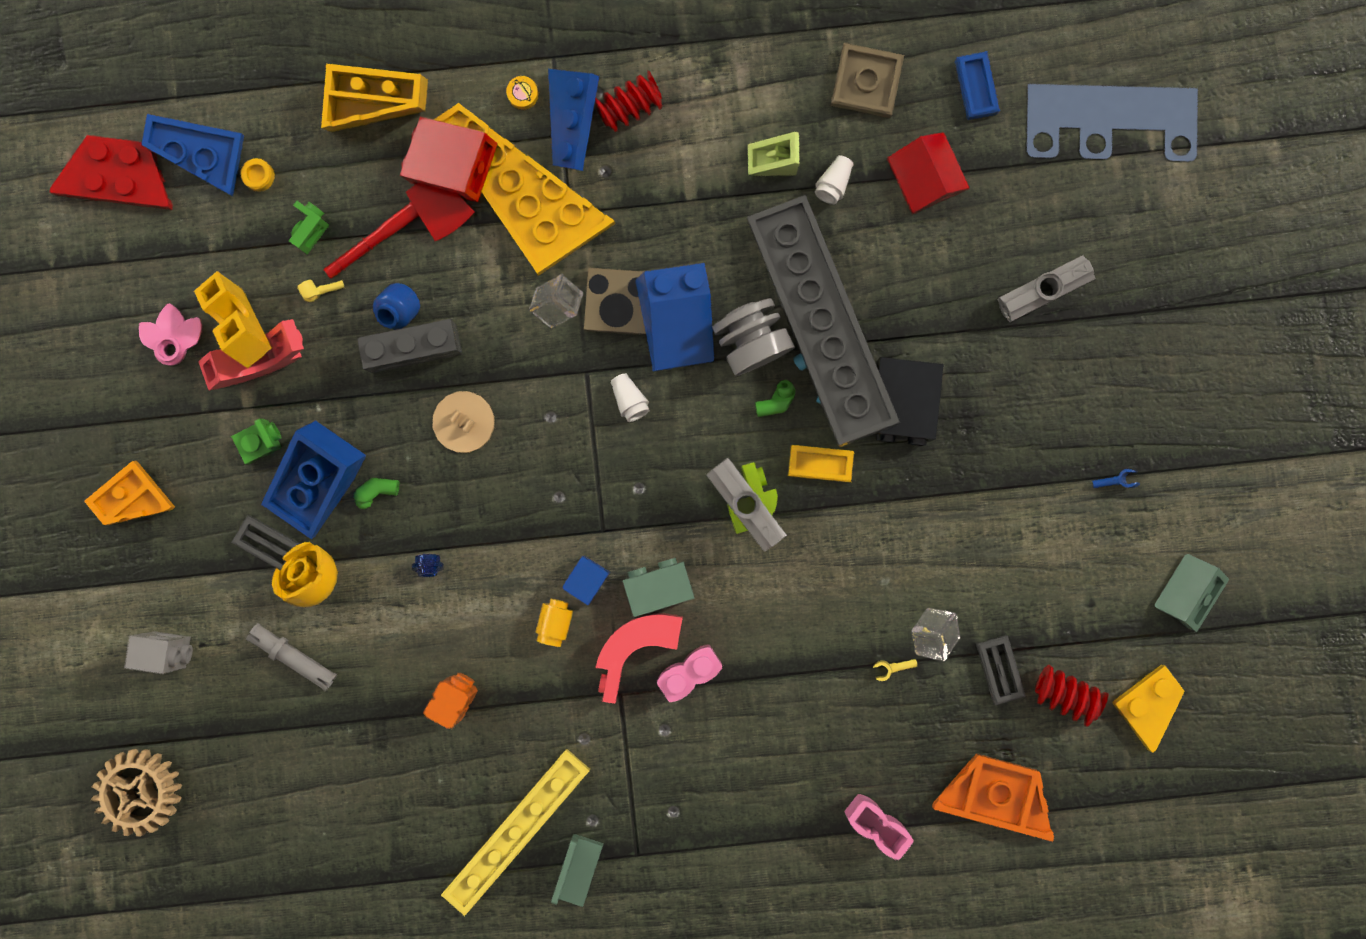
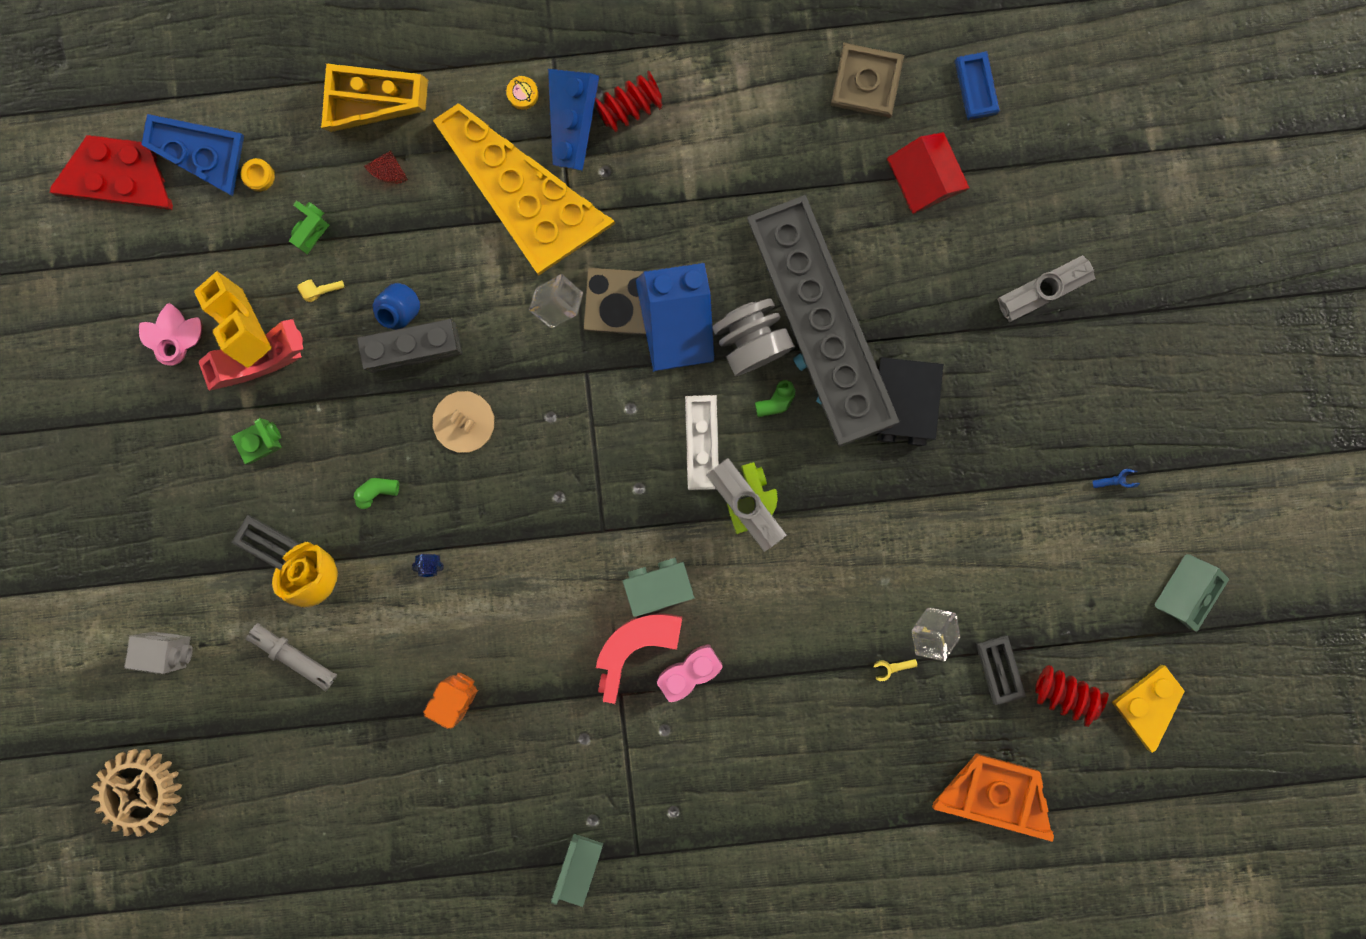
light orange wing [84,461,175,525] -> none
blue slope [261,421,366,539] -> none
red piece [323,183,474,279] -> none
panel [400,117,498,202] -> none
light yellow tile [441,749,590,916] -> none
yellow brick [535,598,573,647] -> none
blue panel [563,555,611,605] -> none
white cone [610,373,650,422] -> none
yellowish green slope [748,132,799,176] -> none
yellow tile [788,445,854,482] -> none
white cone [815,156,853,204] -> none
bright pink brick [844,794,914,860] -> none
sand blue piece [1027,84,1198,161] -> none
none -> clear red tile [364,151,408,184]
none -> white tile [685,395,719,490]

